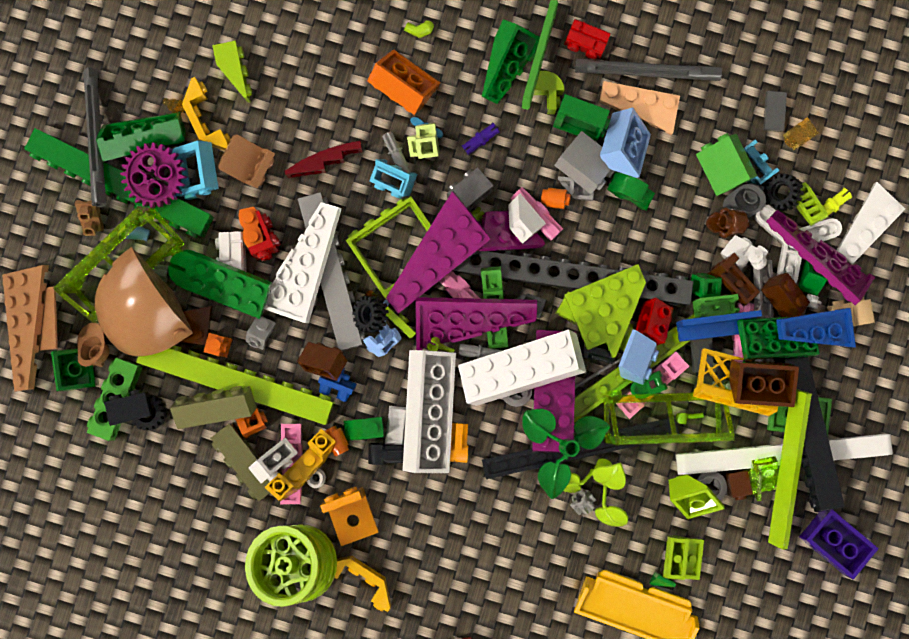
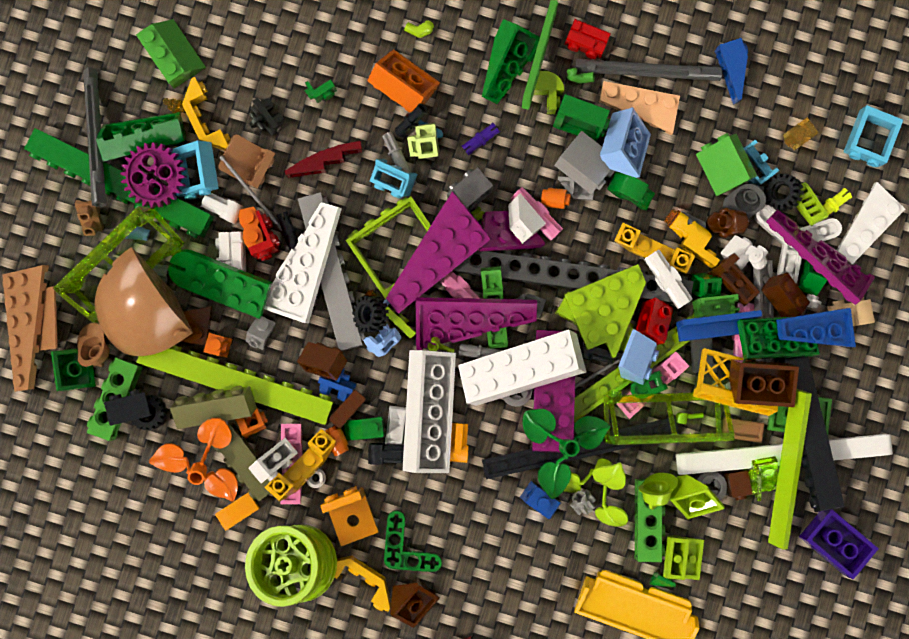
lime slope [212,41,252,103] -> none
dark grey tile [763,91,787,132] -> none
none -> bright green slope [136,19,206,89]
none -> orange plant [149,418,238,502]
none -> white piece [201,193,244,224]
none -> light orange tile [215,493,260,531]
none -> light grey piece [219,155,282,231]
none -> pearl dark grey hips [249,98,284,136]
none -> black pin [276,211,299,251]
none -> green bracket [305,79,337,103]
none -> reddish brown slope [329,390,366,428]
none -> green beam [384,510,442,572]
none -> reddish brown slope [390,578,440,628]
none -> black pin [395,103,428,138]
none -> blue torso [520,481,562,519]
none -> bright green arm [567,68,595,84]
none -> yellow slope [614,223,695,274]
none -> bright green brick [634,479,665,562]
none -> lime piece [638,473,678,510]
none -> white piece [644,250,693,309]
none -> yellow plate [664,209,720,268]
none -> blue slope [715,38,748,105]
none -> medium nougat tile [721,417,765,443]
none -> medium azure window [843,105,903,167]

